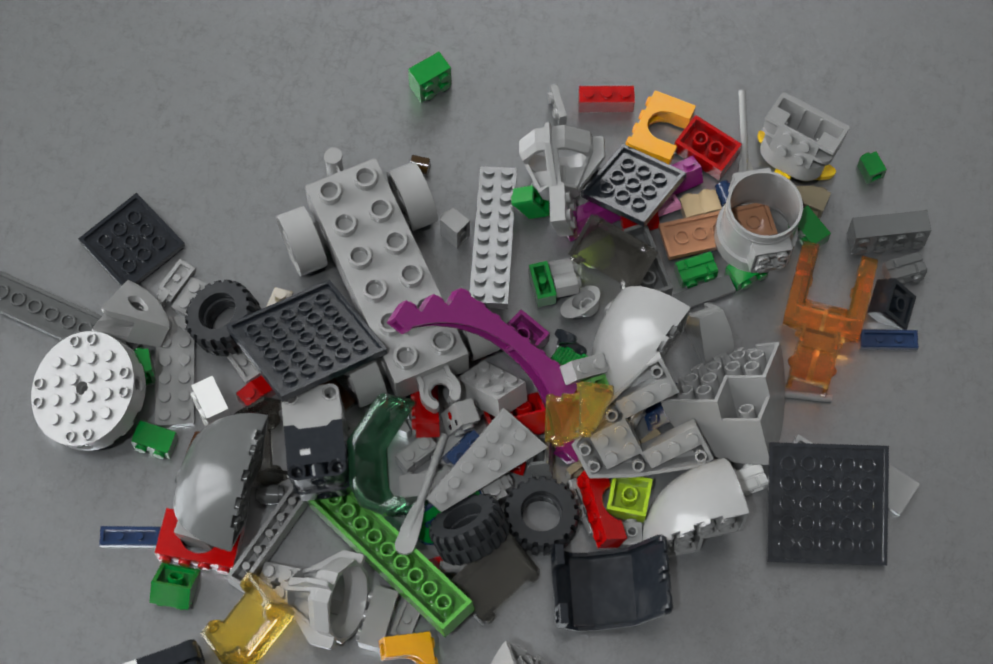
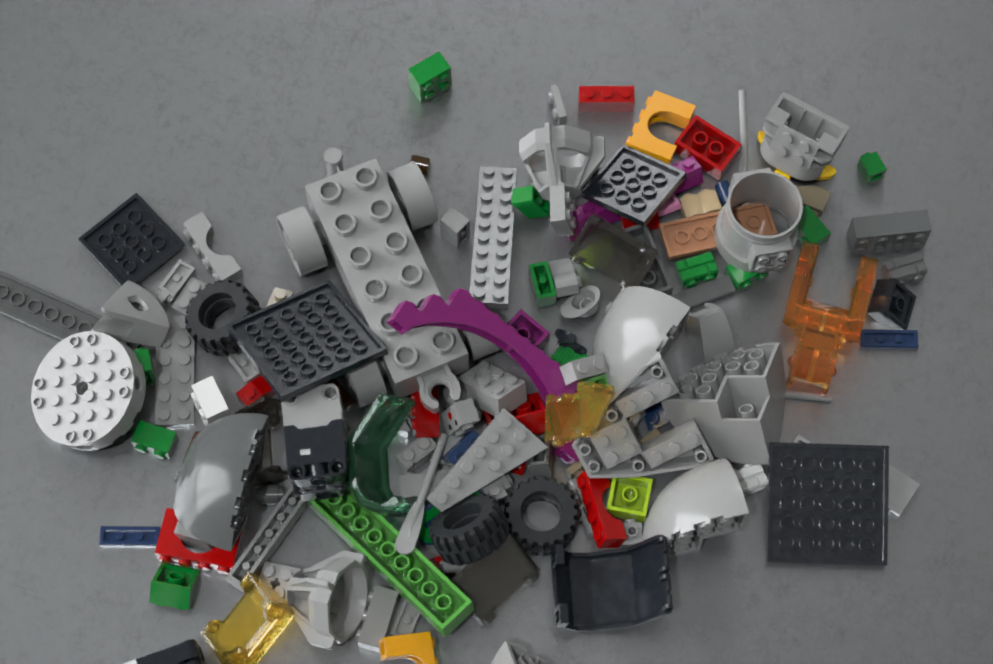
none -> light grey arch [183,212,243,282]

